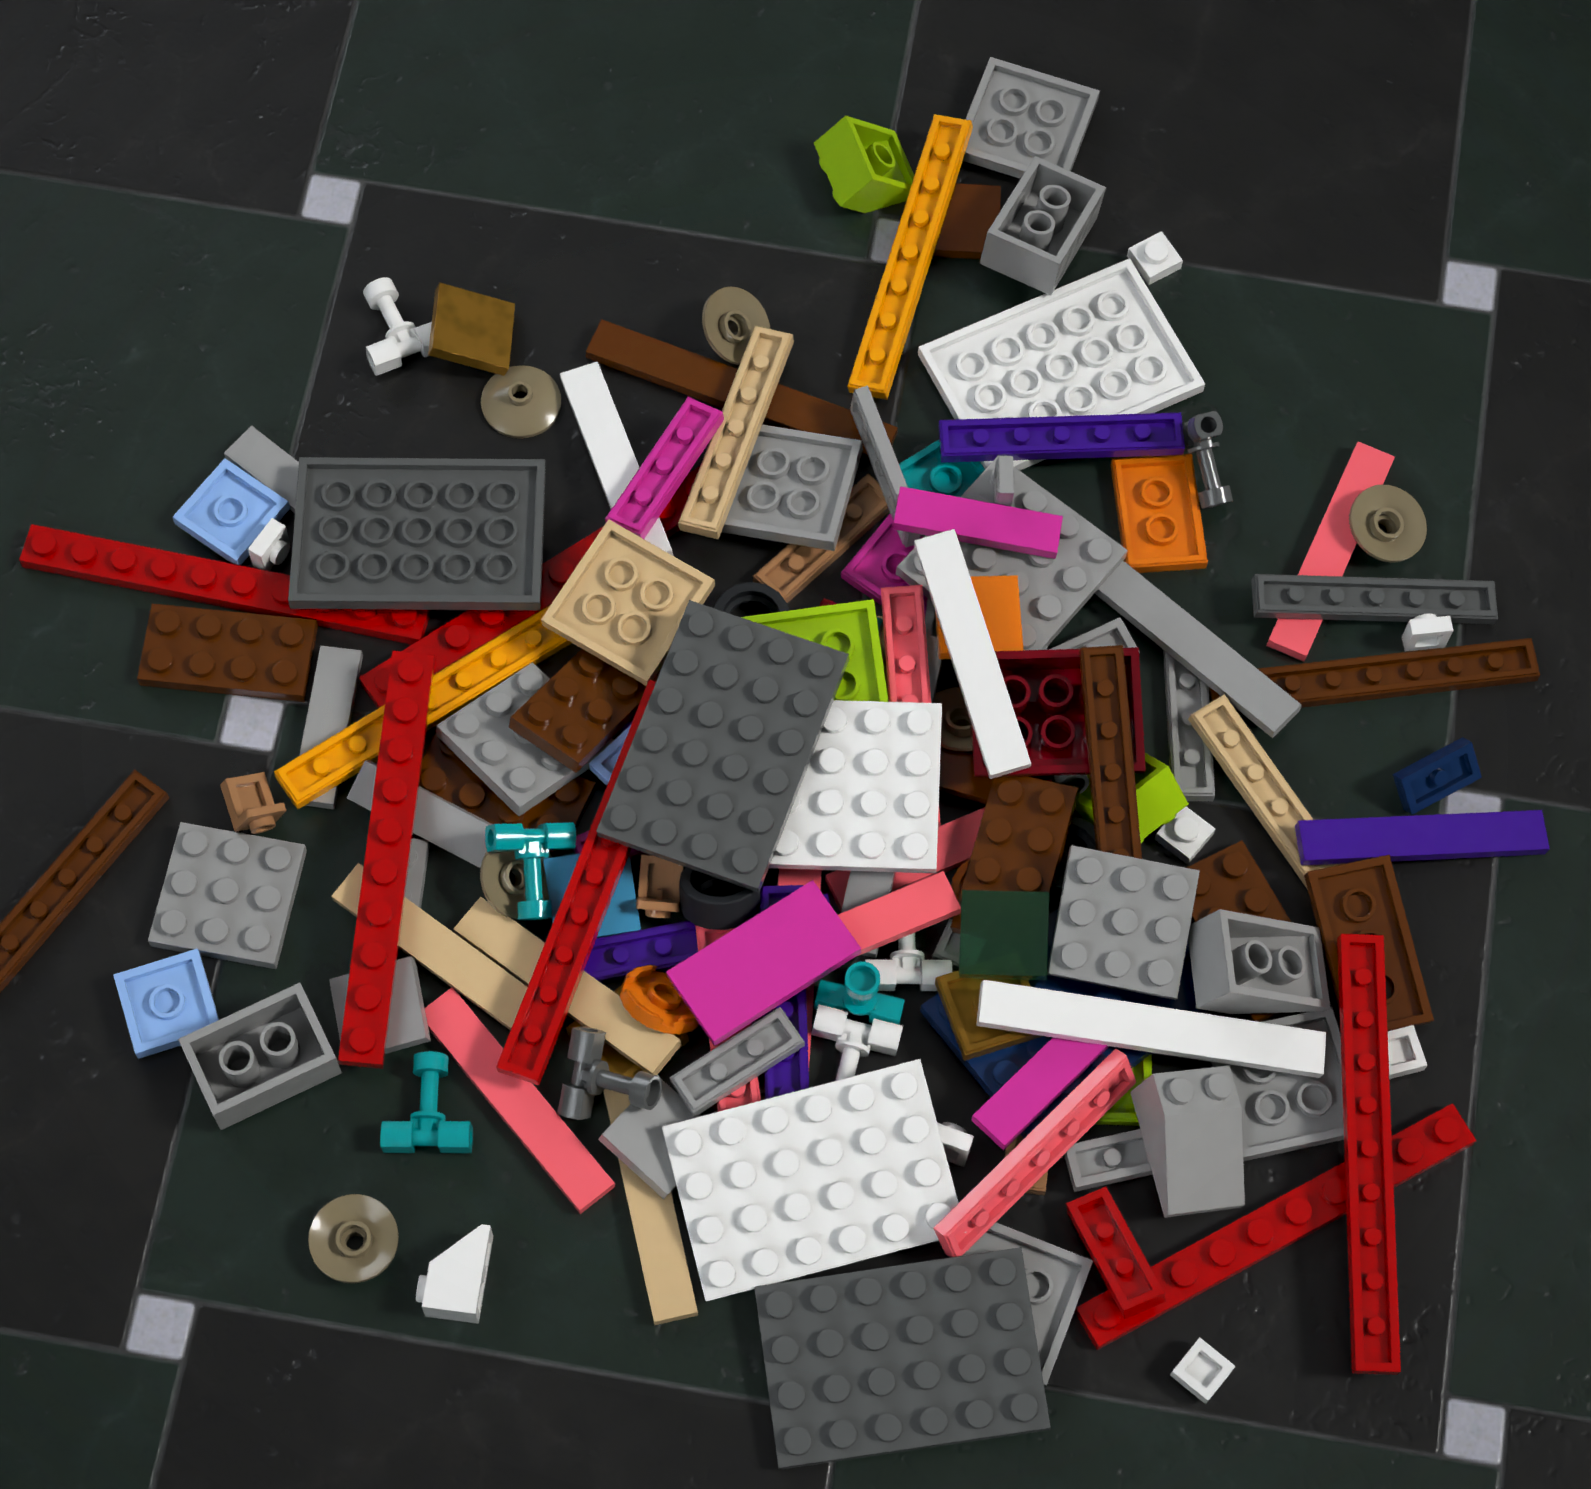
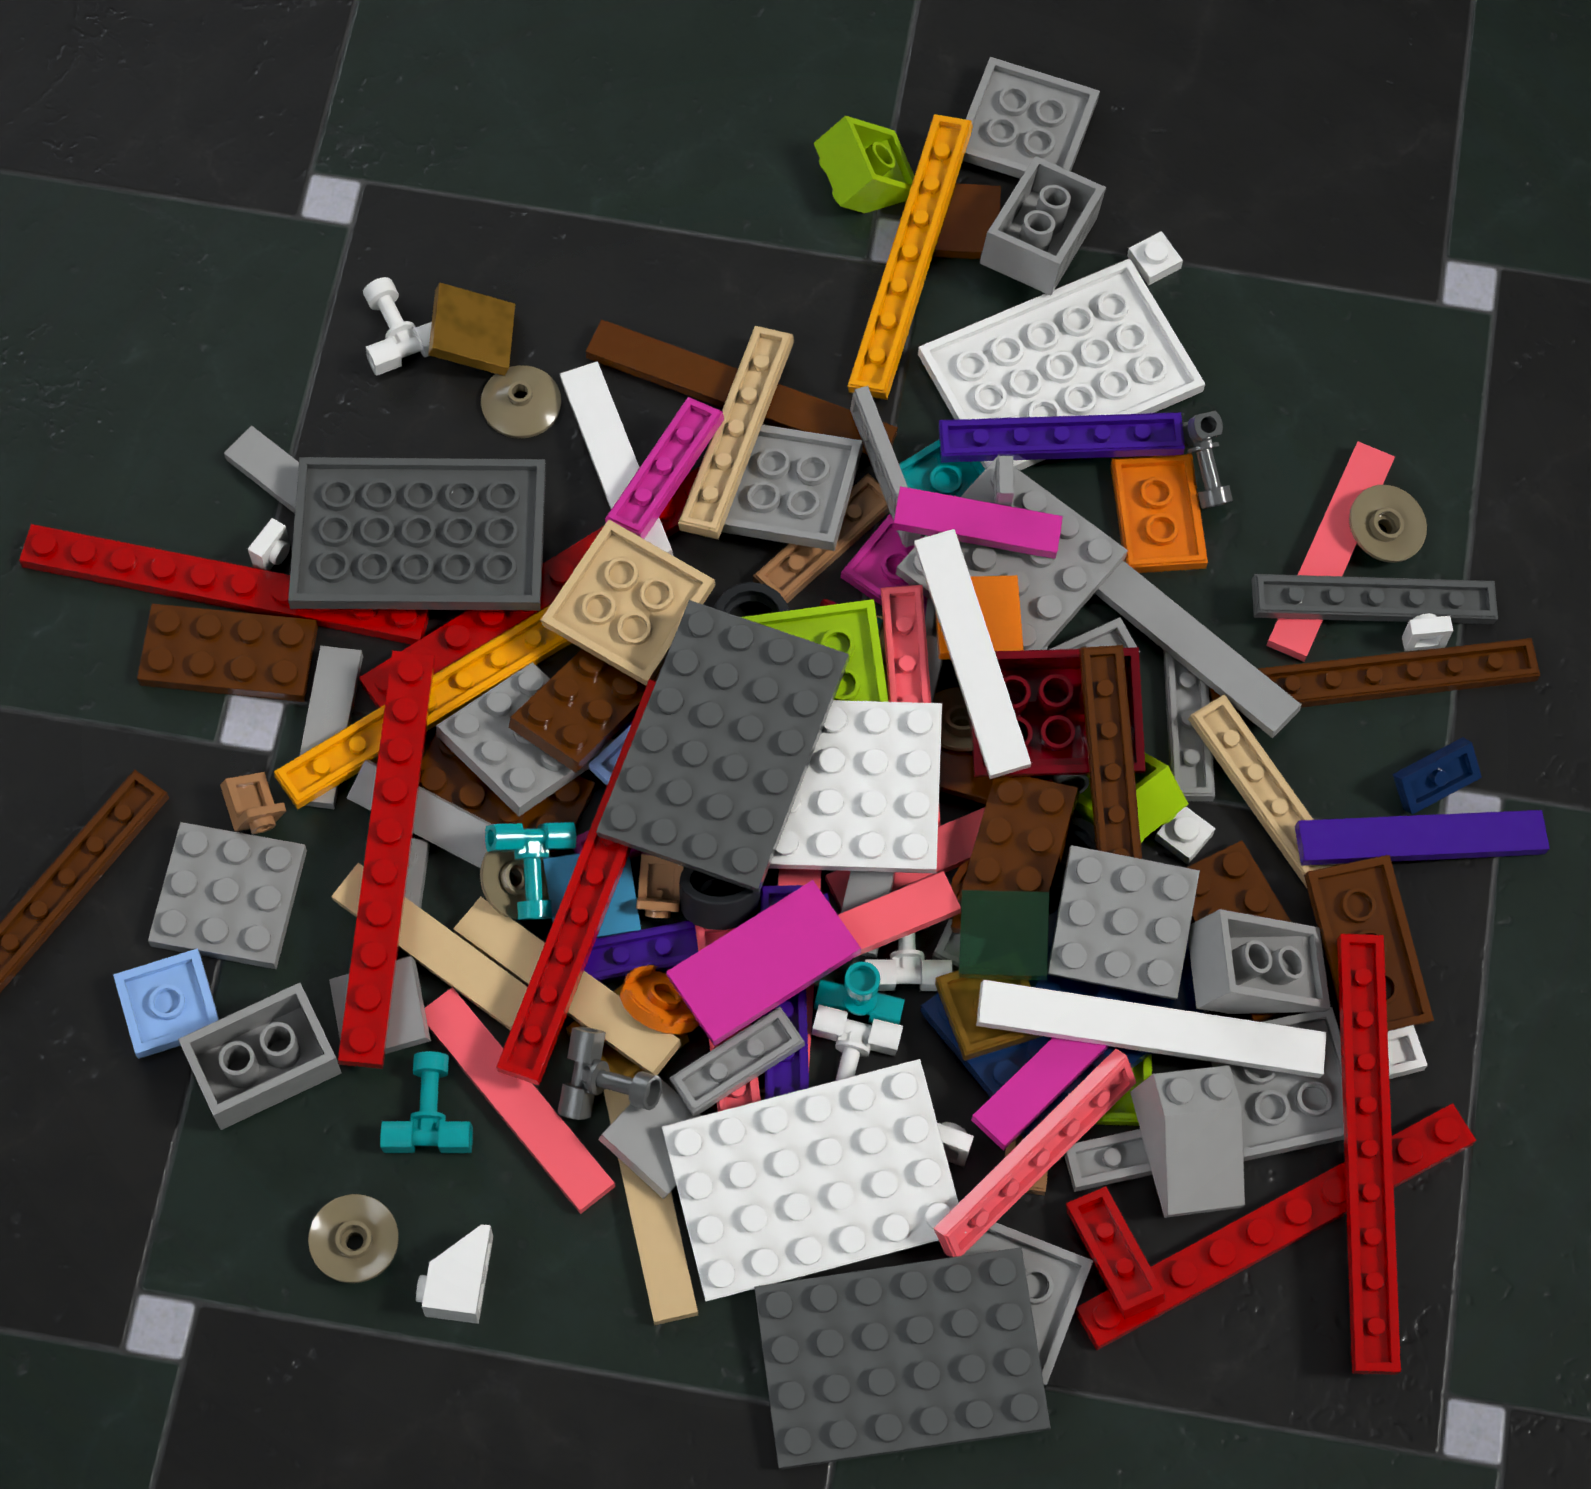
light blue plate [172,458,290,565] -> none
dark tan dish [702,286,770,365] -> none
white plate [1170,1337,1235,1404] -> none

